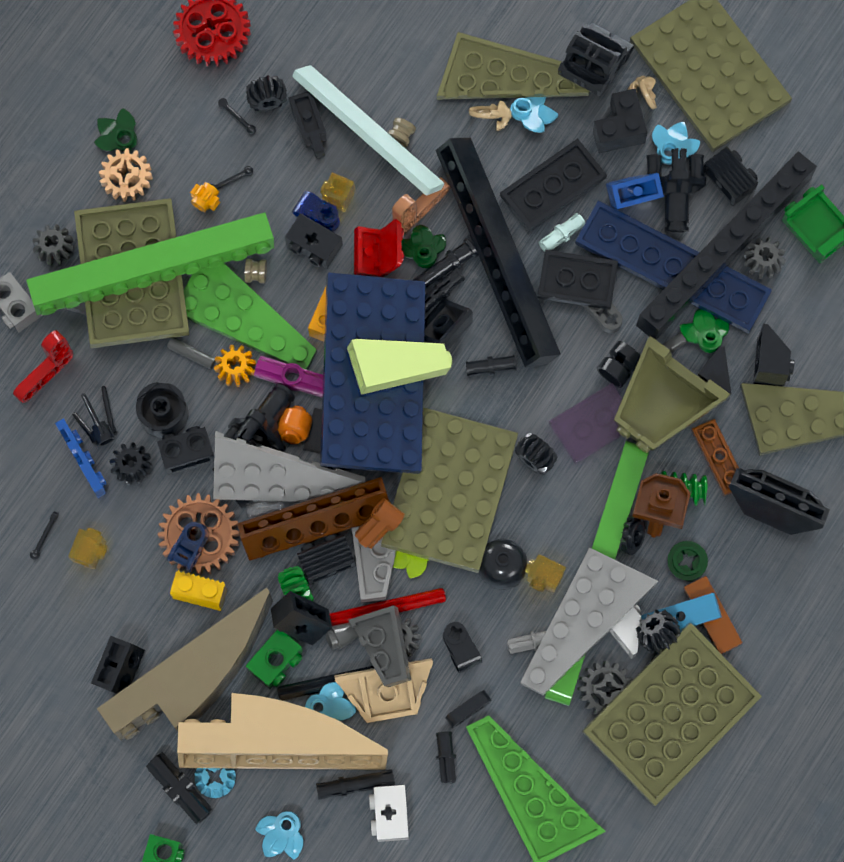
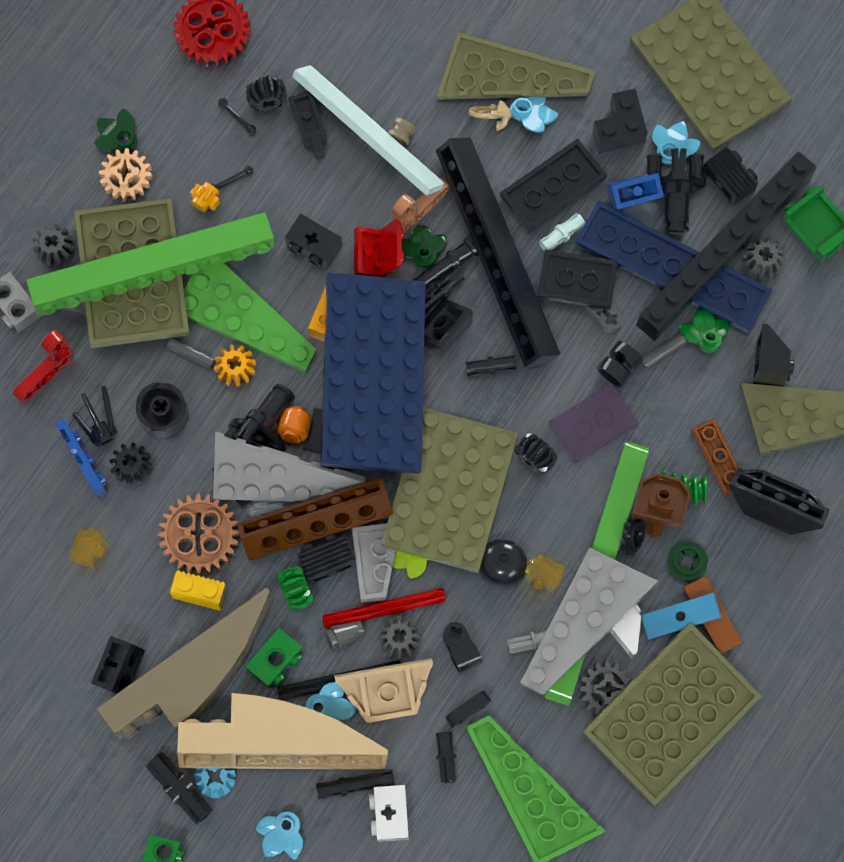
black hinge [30,511,59,560] -> none
black brick [157,426,214,475] -> none
dark blue piece [167,522,209,572] -> none
dark tan wheel [245,258,267,284] -> none
magenta piece [254,356,323,398] -> none
black brick [271,591,332,646] -> none
clear blue piece [292,191,340,232] -> none
clear yellow brick [320,172,355,212] -> none
yellowish green slope [347,339,452,395] -> none
dark grey wing [348,606,411,688] -> none
dark orange piece [355,498,405,549] -> none
black connector [558,23,635,96] -> none
olive cone [614,336,730,454] -> none
tan piece [628,76,657,109] -> none
black gear [636,609,681,654] -> none
black slope [698,346,731,401] -> none

